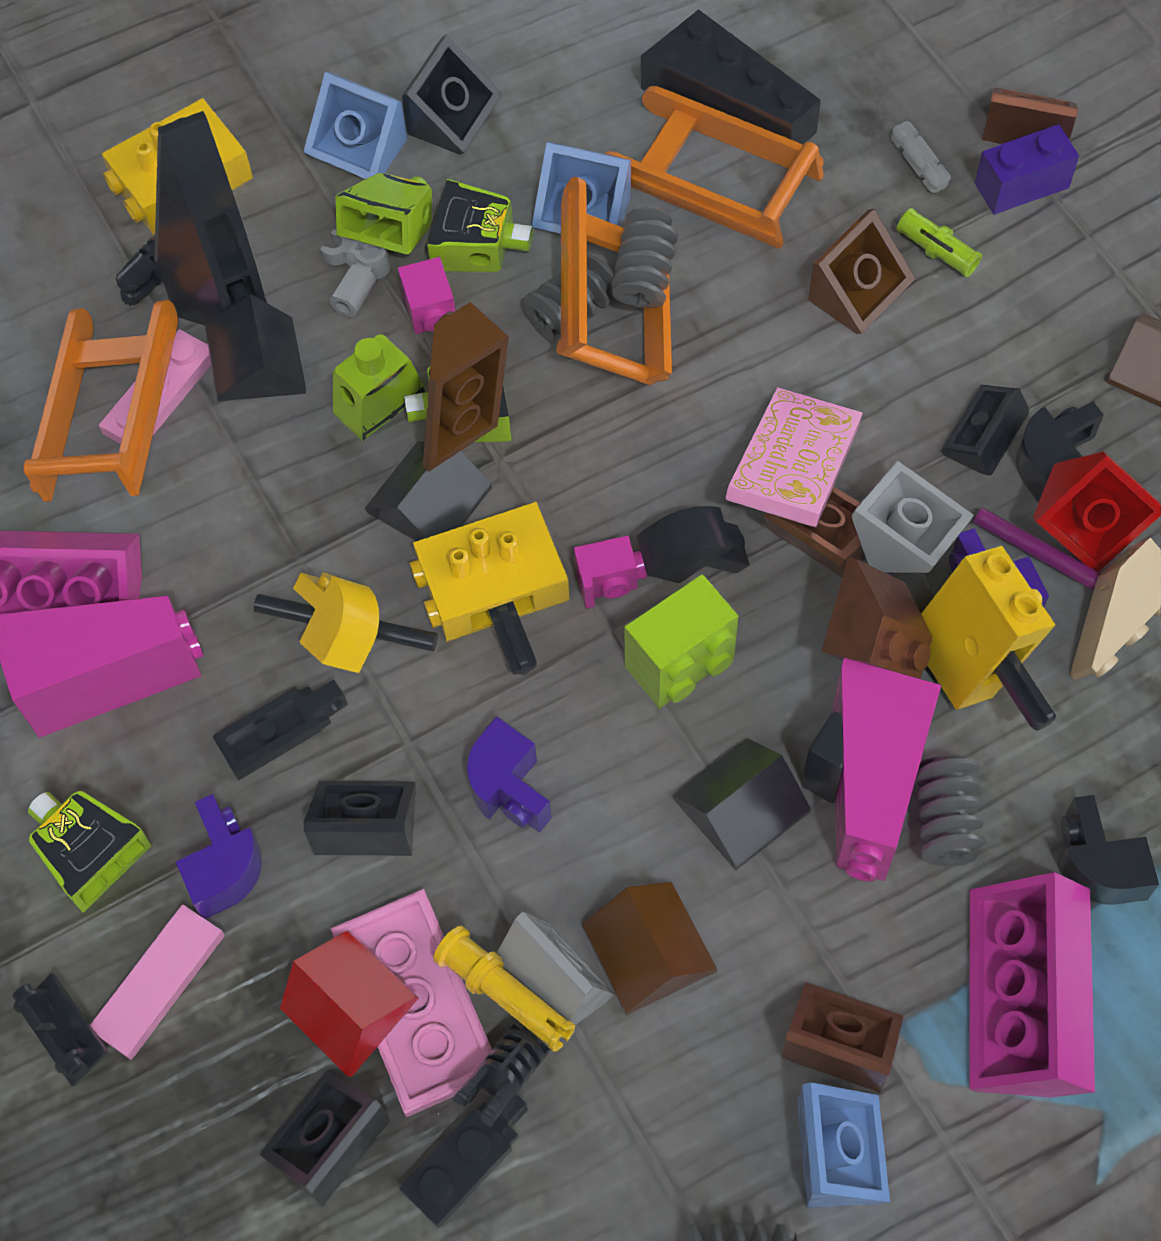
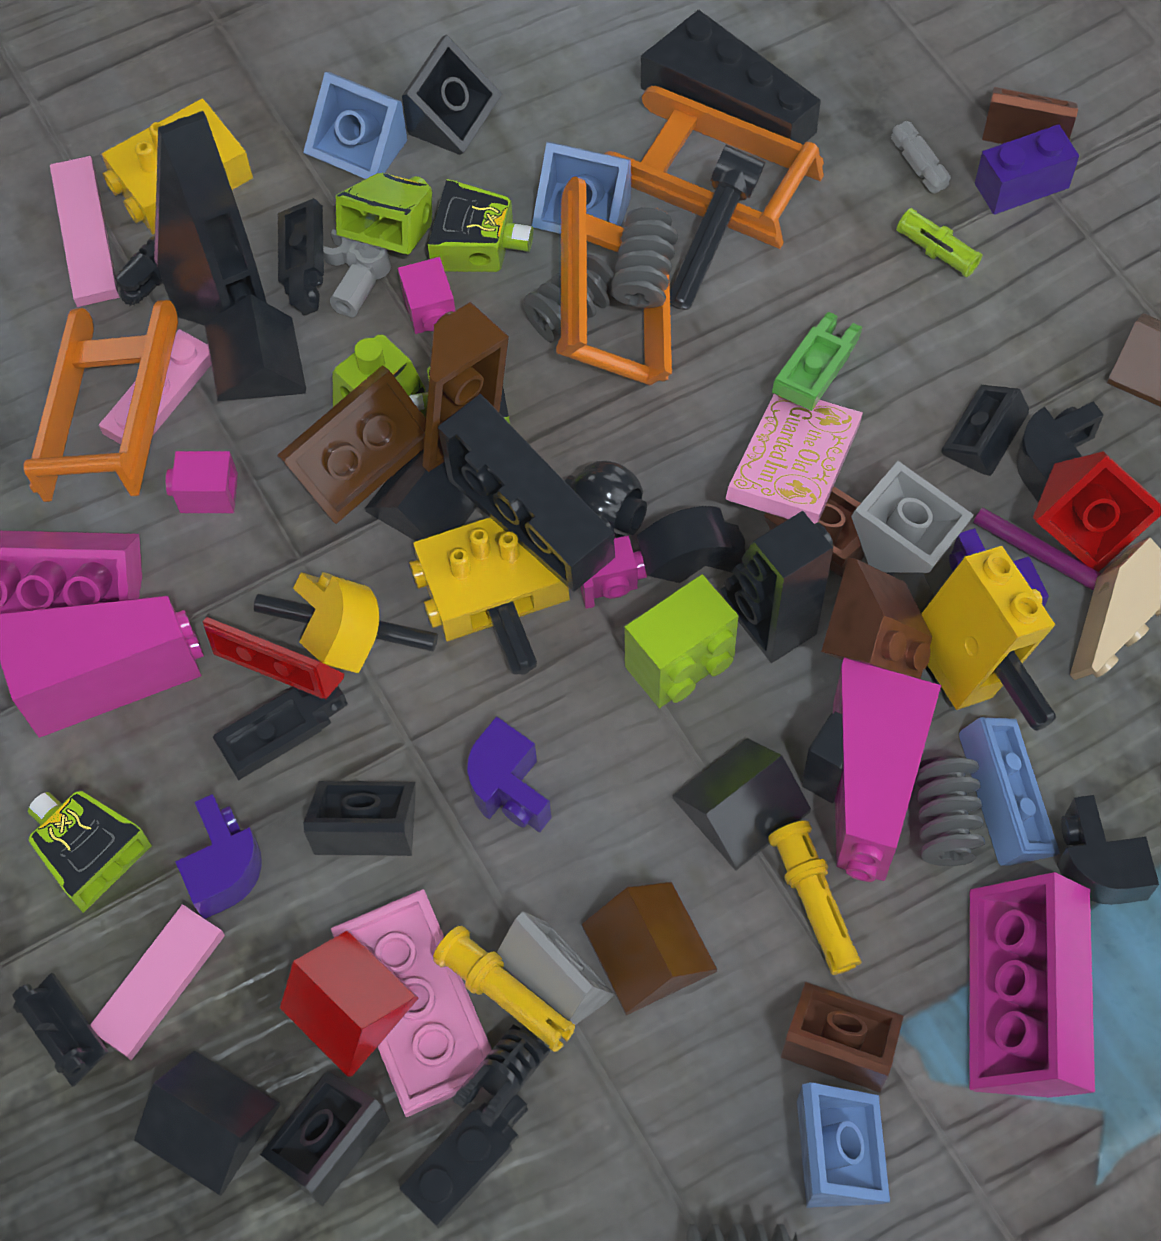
reddish brown slope [808,209,915,334] -> none
none -> bright pink tile [50,156,119,307]
none -> black slope [134,1050,280,1196]
none -> dark pink brick [166,451,238,513]
none -> red slope [202,617,344,699]
none -> reddish brown plate [277,365,426,524]
none -> black hinge [278,198,324,316]
none -> black wedge [438,393,615,592]
none -> black plant [565,460,647,539]
none -> black axle [670,145,766,310]
none -> black wedge [718,510,833,664]
none -> yellow pin [768,820,862,975]
none -> bright green hinge [772,312,862,411]
none -> medium blue slope [959,717,1060,866]

